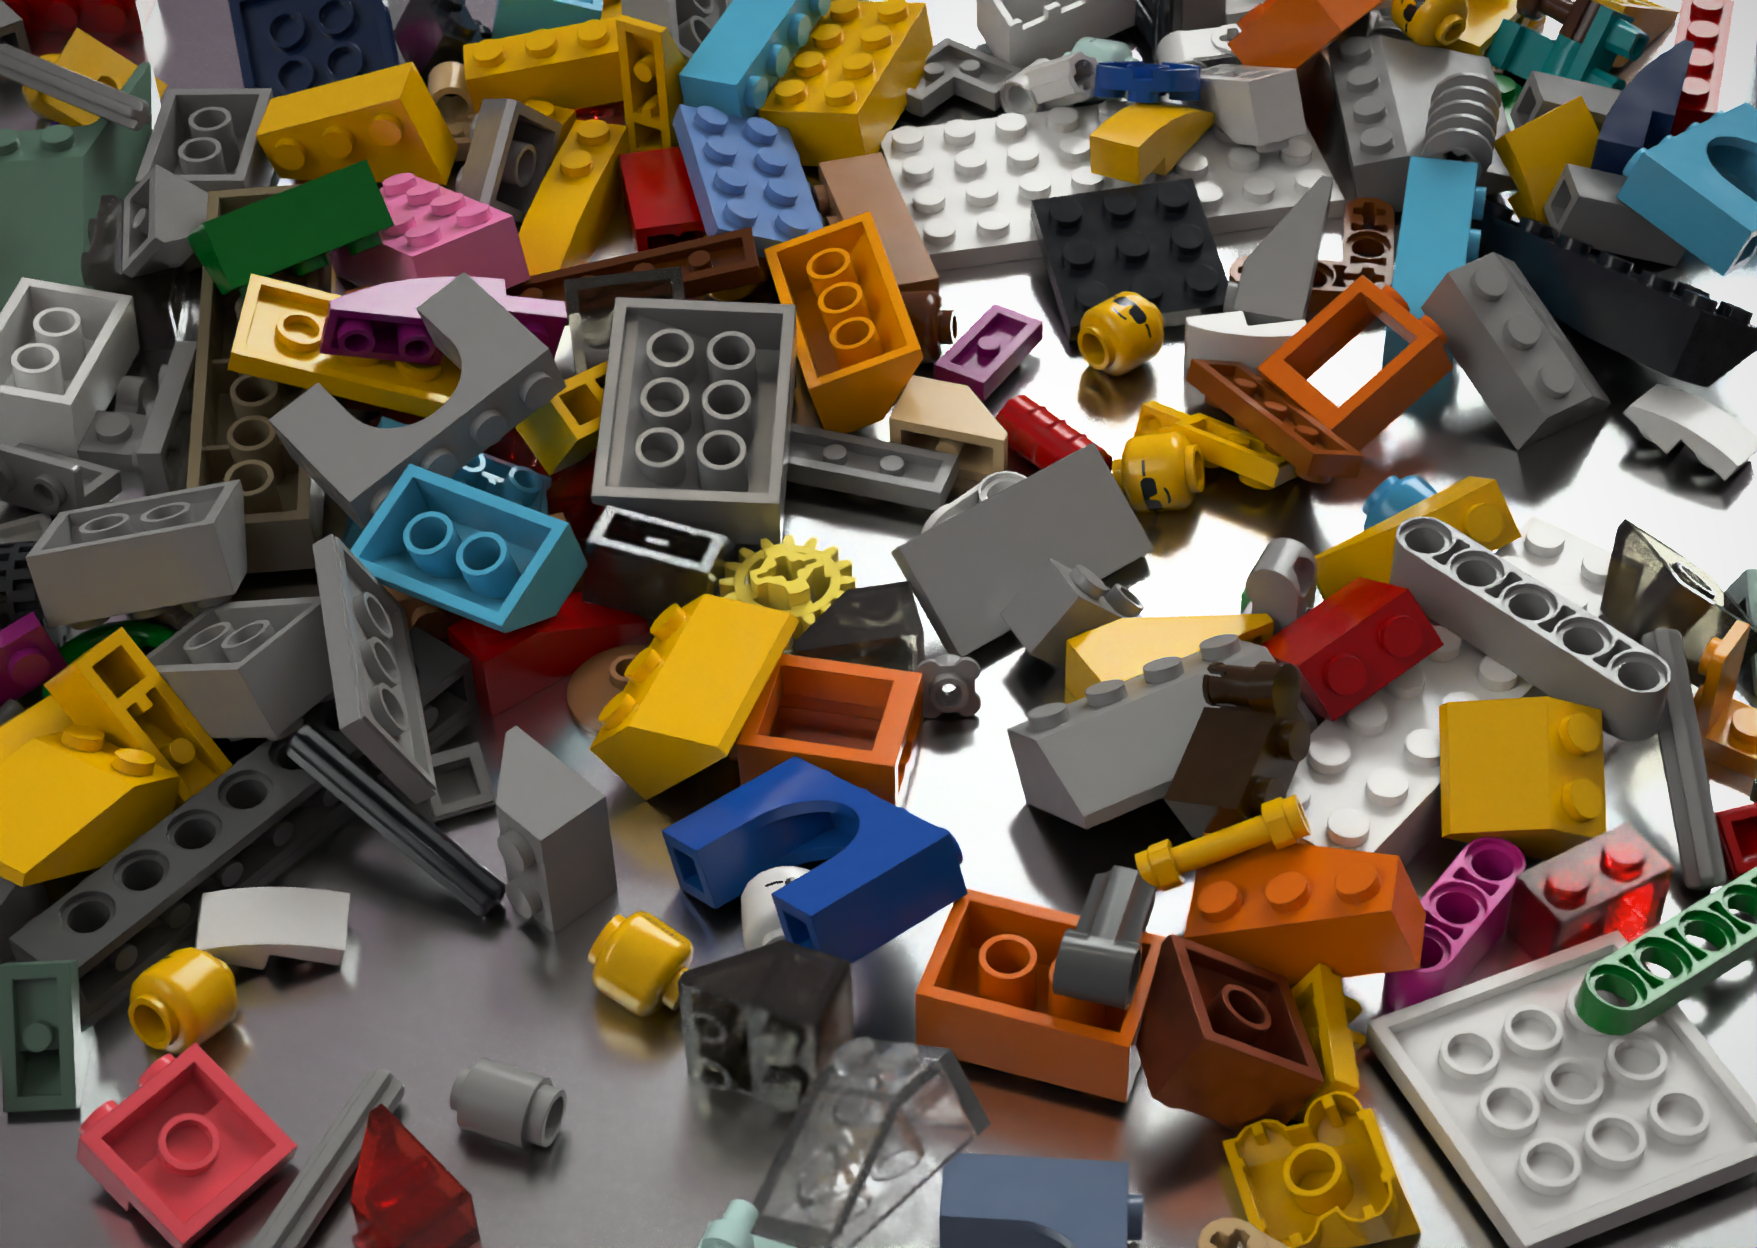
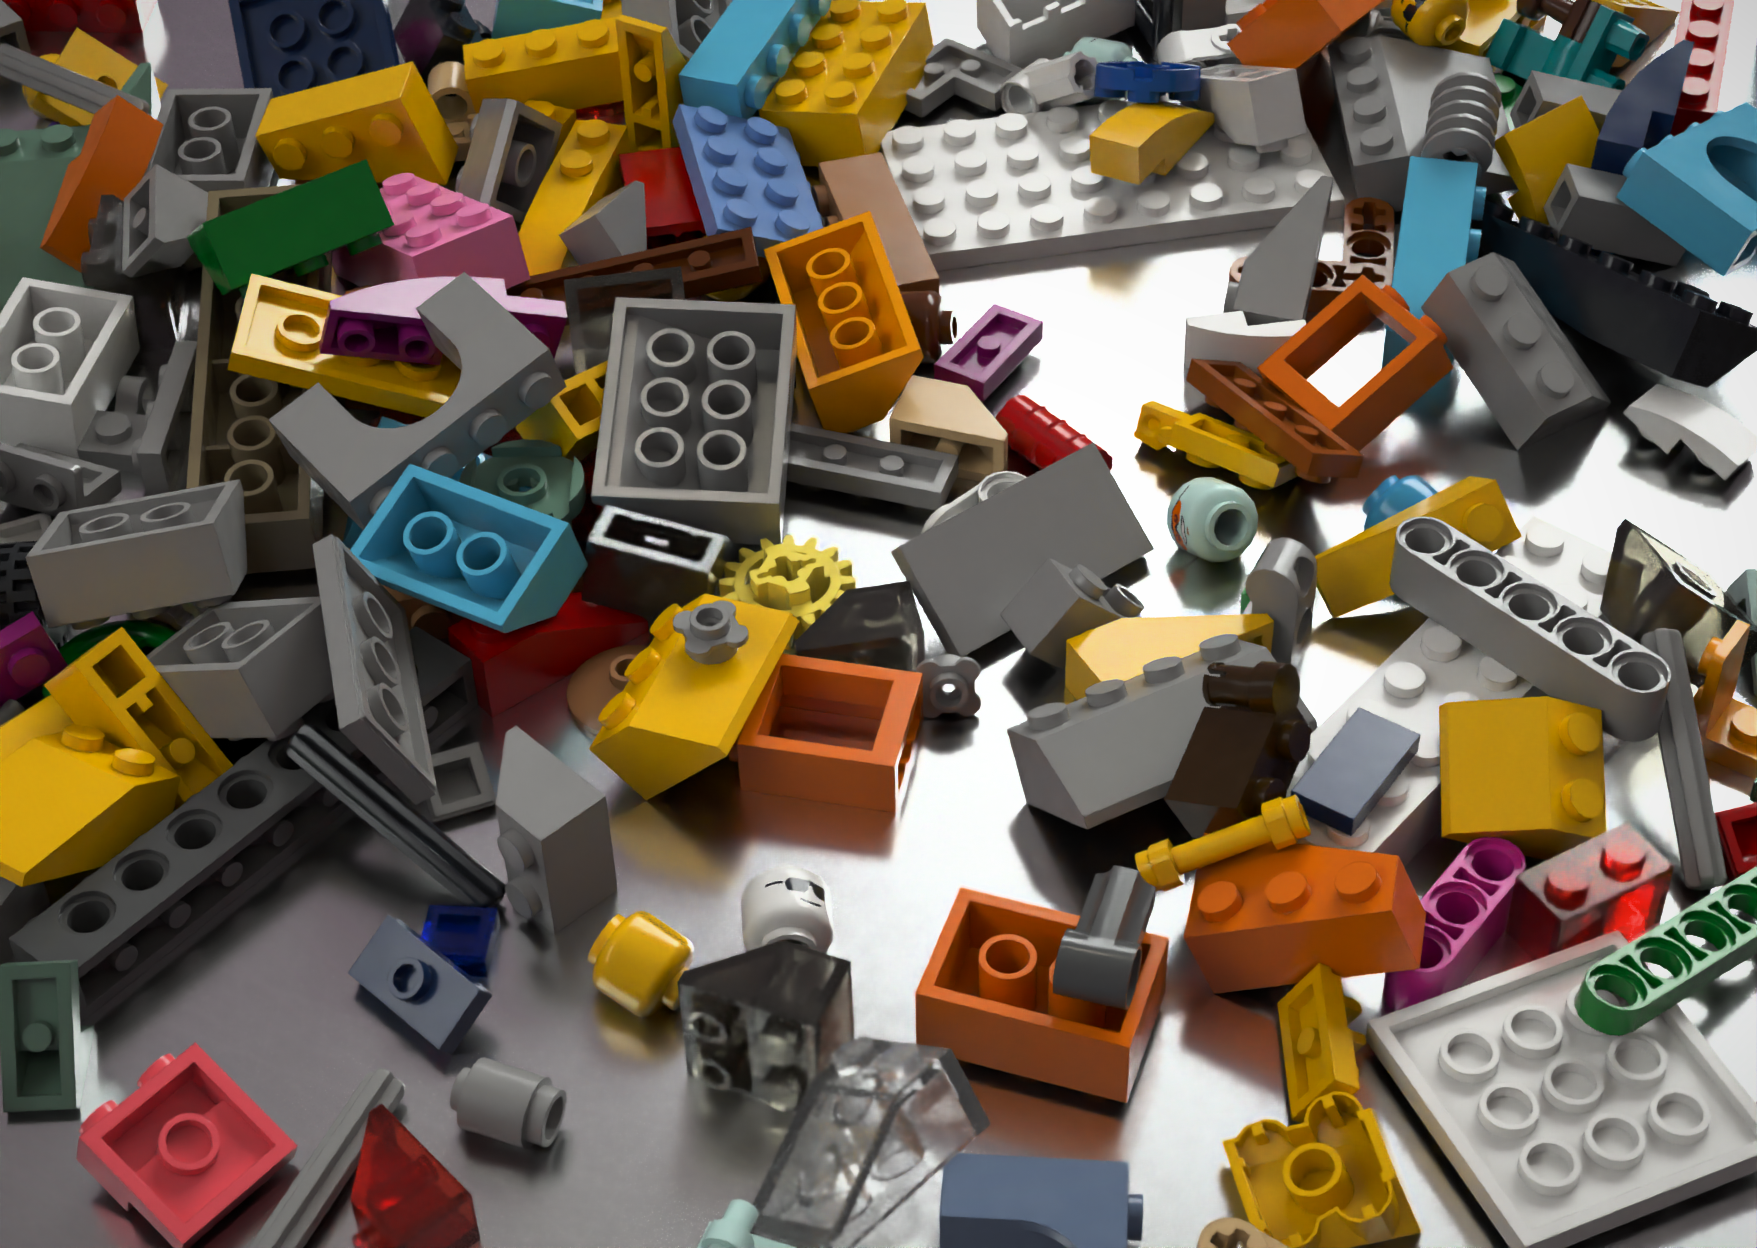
yellow head [128,947,238,1055] -> none
white slope [195,887,350,970] -> none
blue arch [662,756,968,978] -> none
black plate [1031,178,1229,341] -> none
yellow head [1078,291,1164,376] -> none
yellow head [1112,431,1205,514] -> none
copper slope [1136,933,1324,1130] -> none
red brick [1261,577,1444,722] -> none
none -> orange slope [40,95,164,276]
none -> dark blue plate [348,915,493,1054]
none -> clear blue tile [421,905,500,978]
none -> sand green plate [459,439,586,528]
none -> light grey slope [559,180,647,265]
none -> light grey plate [673,600,749,664]
none -> light aqua head [1166,477,1258,562]
none -> tile [1290,707,1420,836]

